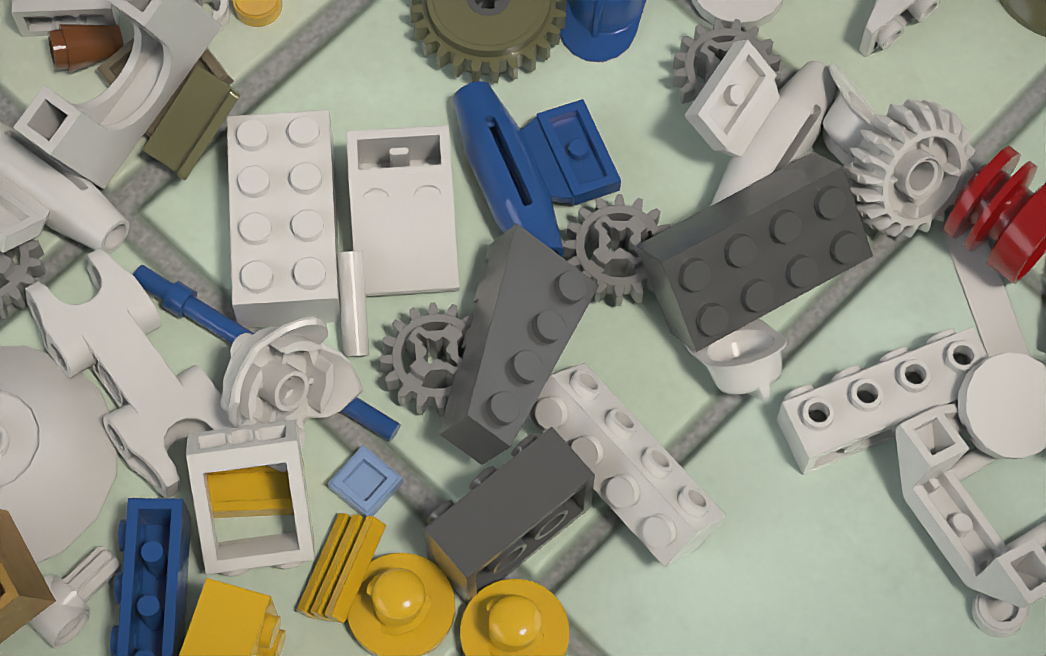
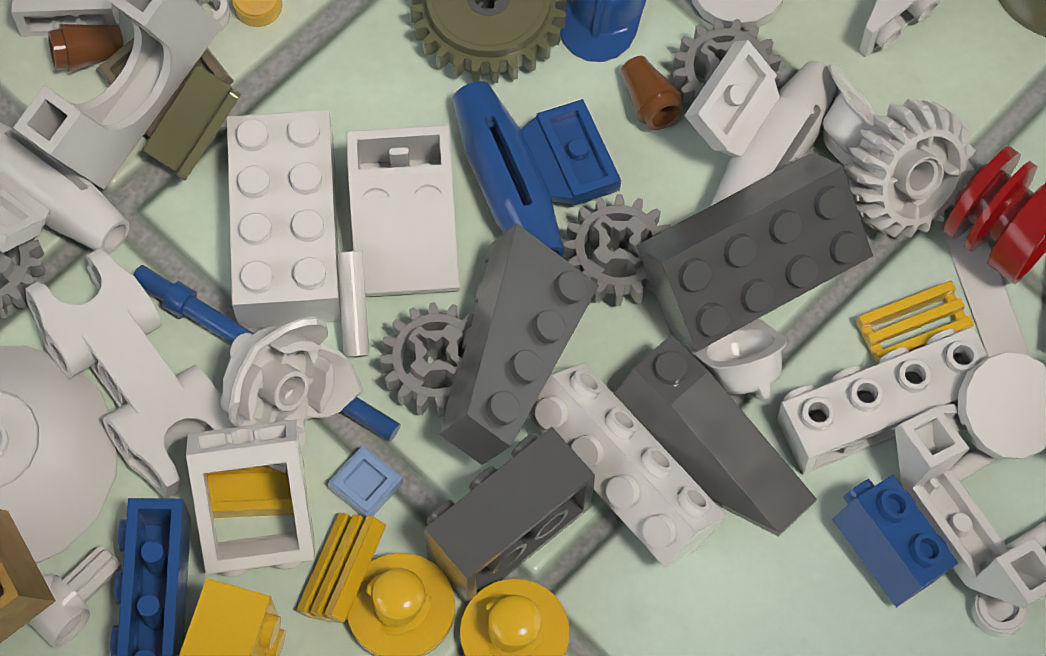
none -> dark grey wedge [614,335,817,537]
none -> dark orange cone [621,56,684,130]
none -> blue brick [832,475,958,608]
none -> yellow tile [856,280,974,364]

